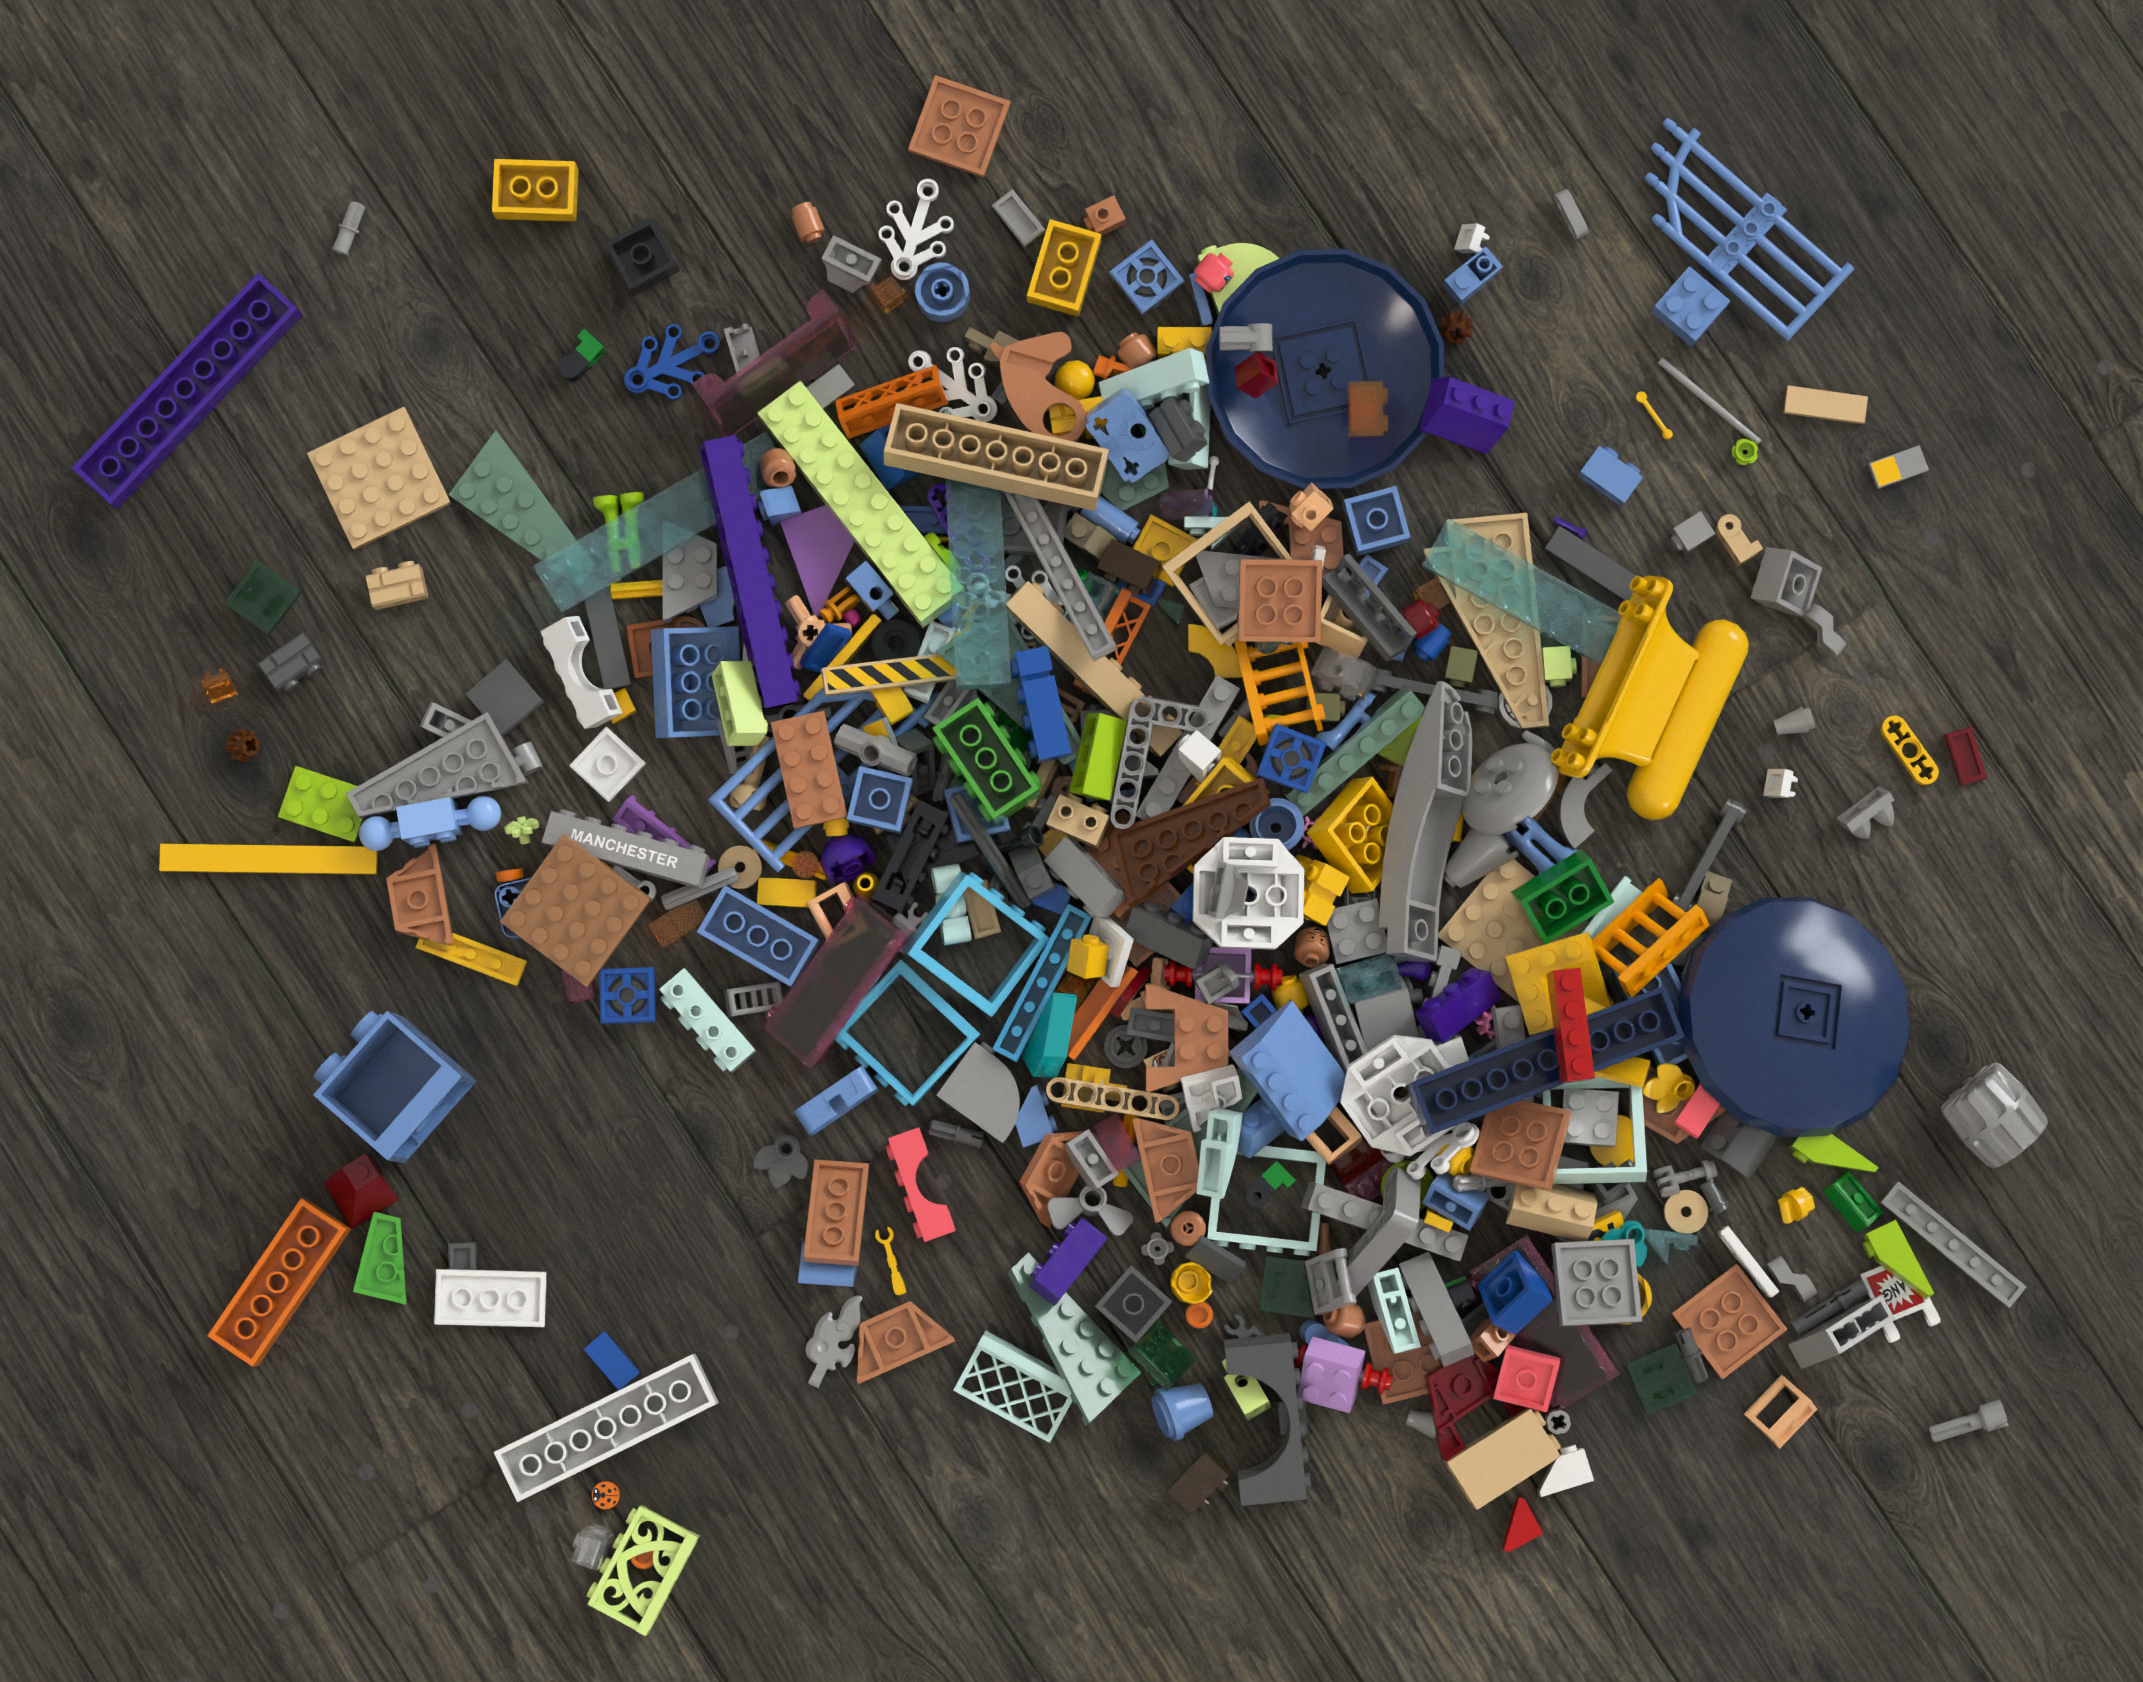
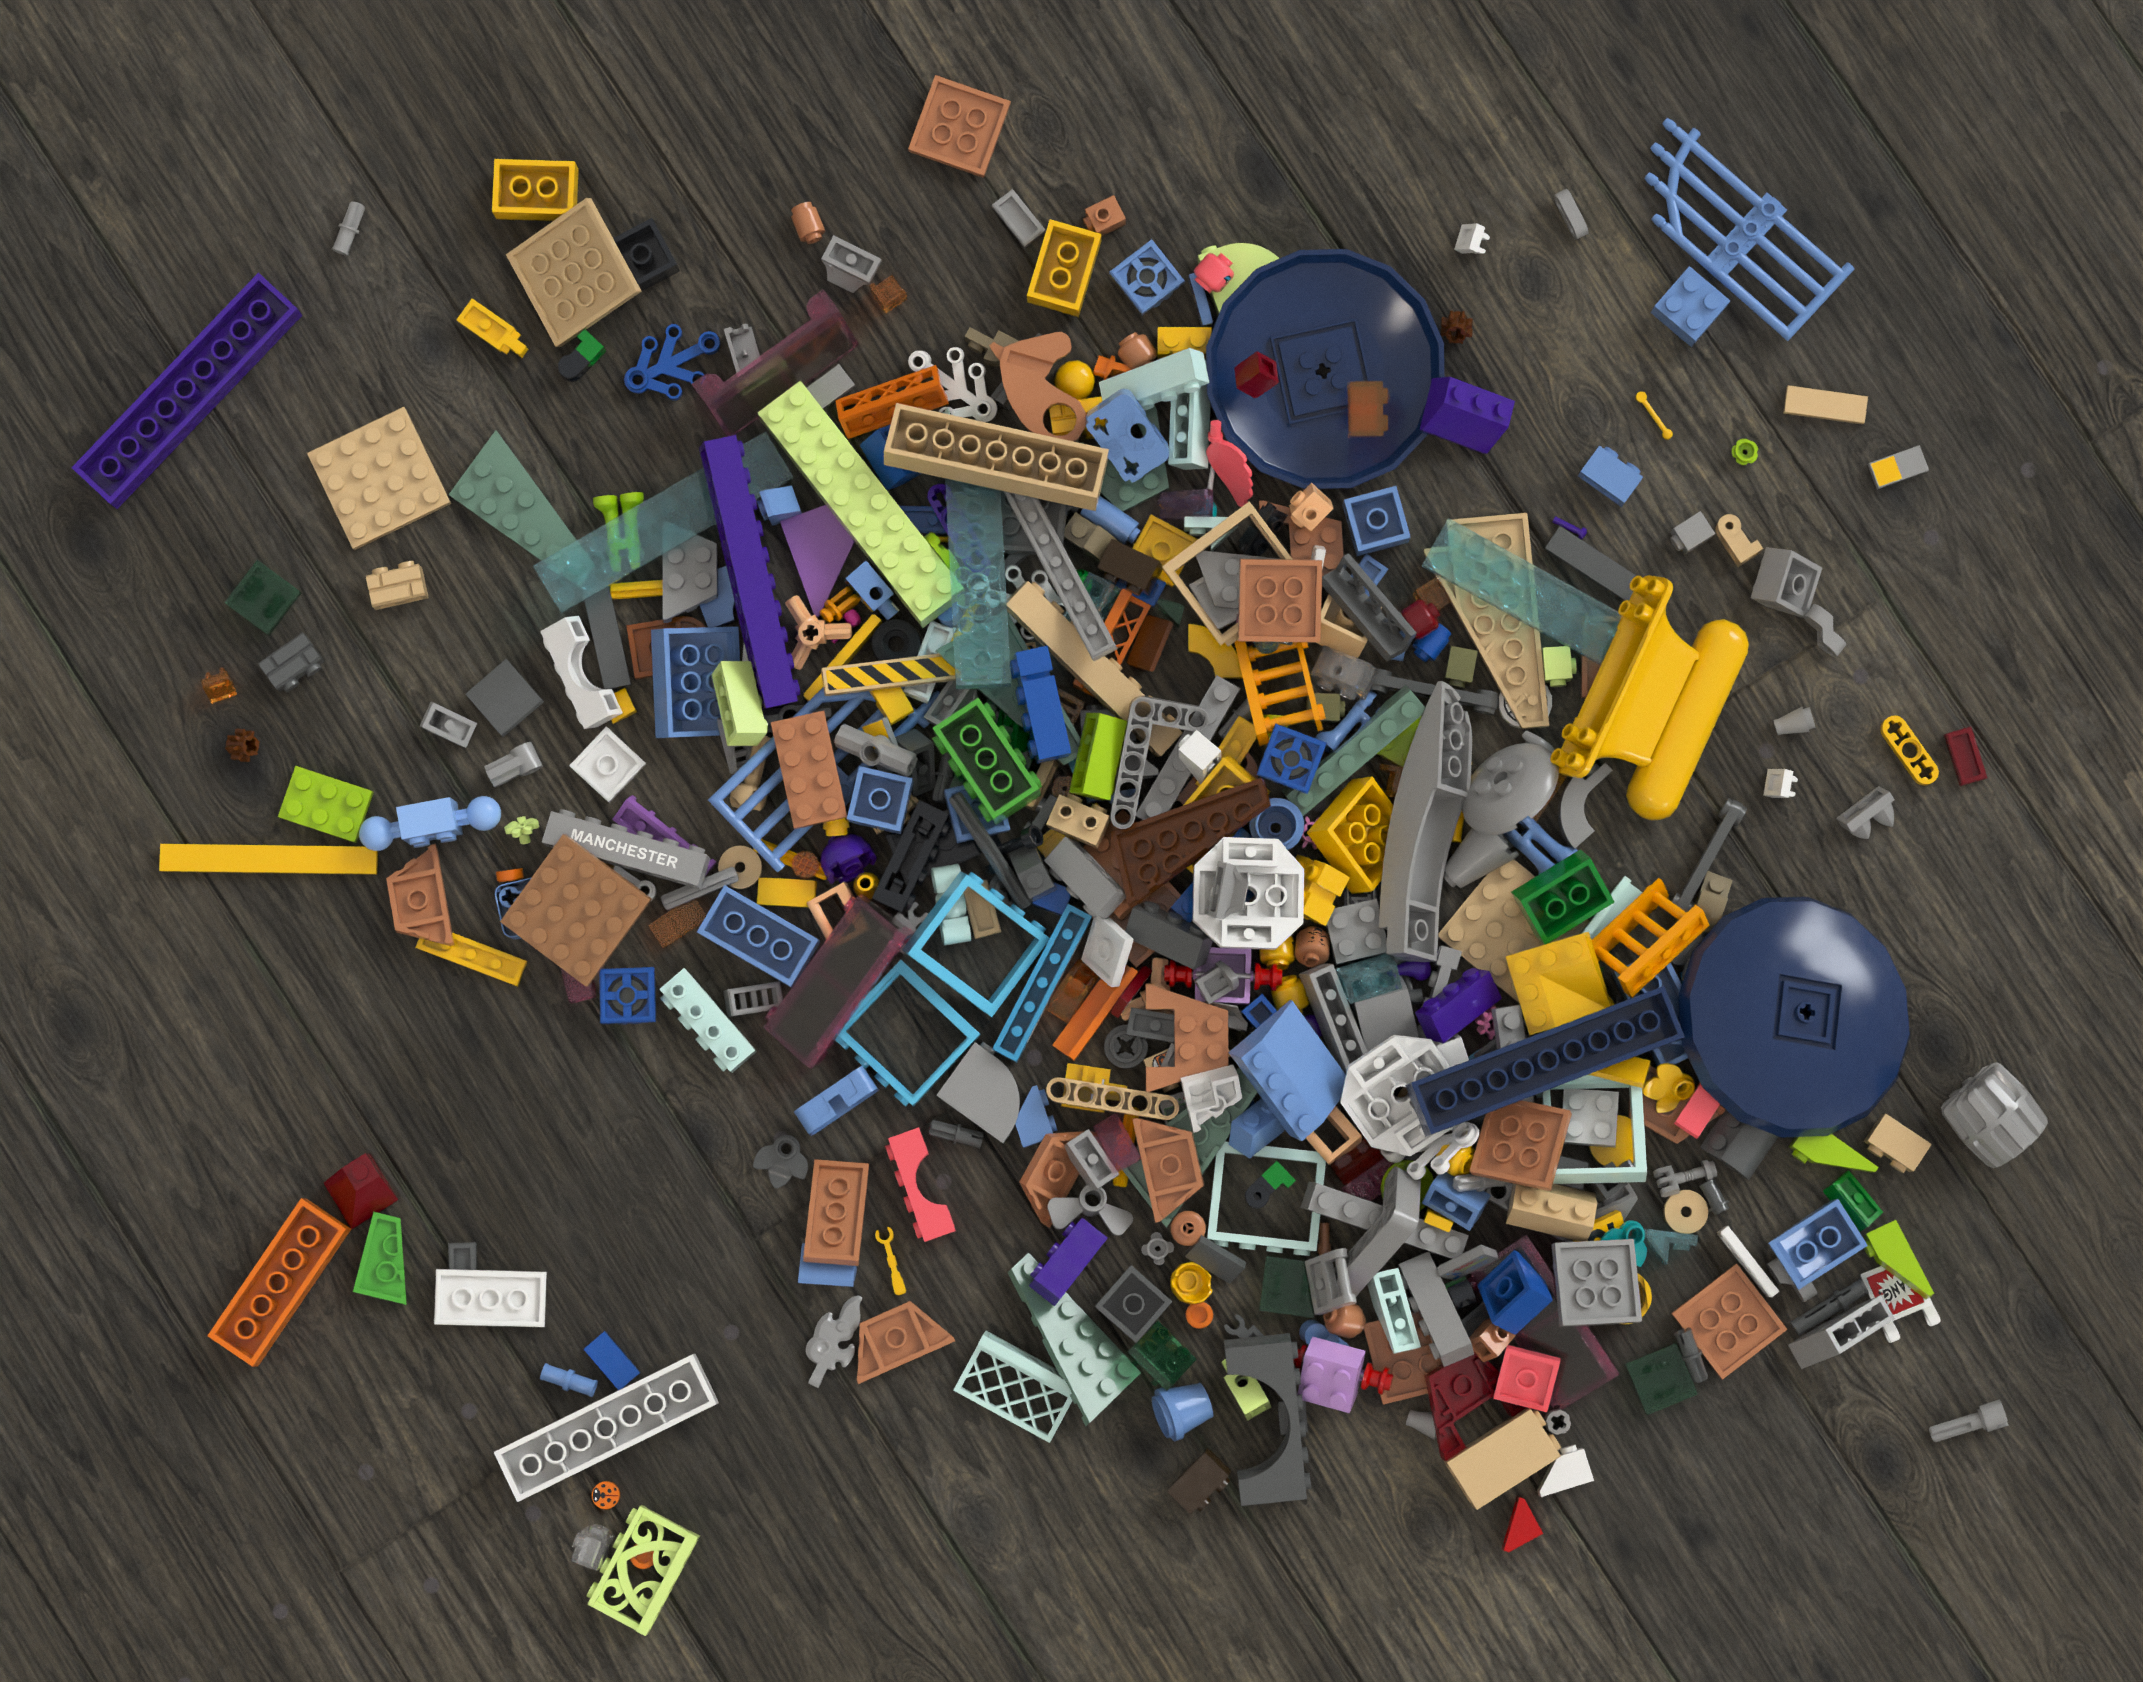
medium blue piece [313,1011,476,1163] -> none
light grey wing [346,712,528,818] -> none
nougat head [759,448,796,488] -> none
blue tile [799,623,852,673] -> none
white plant [879,179,954,280] -> none
medium blue brick [915,263,970,322] -> none
teal slope [1021,992,1077,1078] -> none
yellow brick [1067,934,1109,979] -> none
dark grey brick [1148,397,1208,462] -> none
light aqua slope [1196,1108,1243,1199] -> none
light grey piece [1219,323,1273,353] -> none
medium blue slope [1442,246,1503,307] -> none
red brick [1546,968,1595,1084] -> none
light grey axle [1658,357,1761,445] -> none
light nougat tile [1744,1374,1817,1449] -> none
yellow piece [1778,1187,1815,1224] -> none
light grey plate [1879,1181,2026,1308] -> none
none -> yellow hinge [456,299,529,358]
none -> tan plate [506,198,642,347]
none -> medium blue pin [540,1363,598,1397]
none -> reddish brown slope [1127,615,1173,672]
none -> coral animal [1206,420,1253,507]
none -> yellow head [1259,936,1295,970]
none -> light grey tile [1437,1245,1499,1281]
none -> medium blue slope [1768,1199,1868,1290]
none -> tan brick [1863,1113,1932,1173]

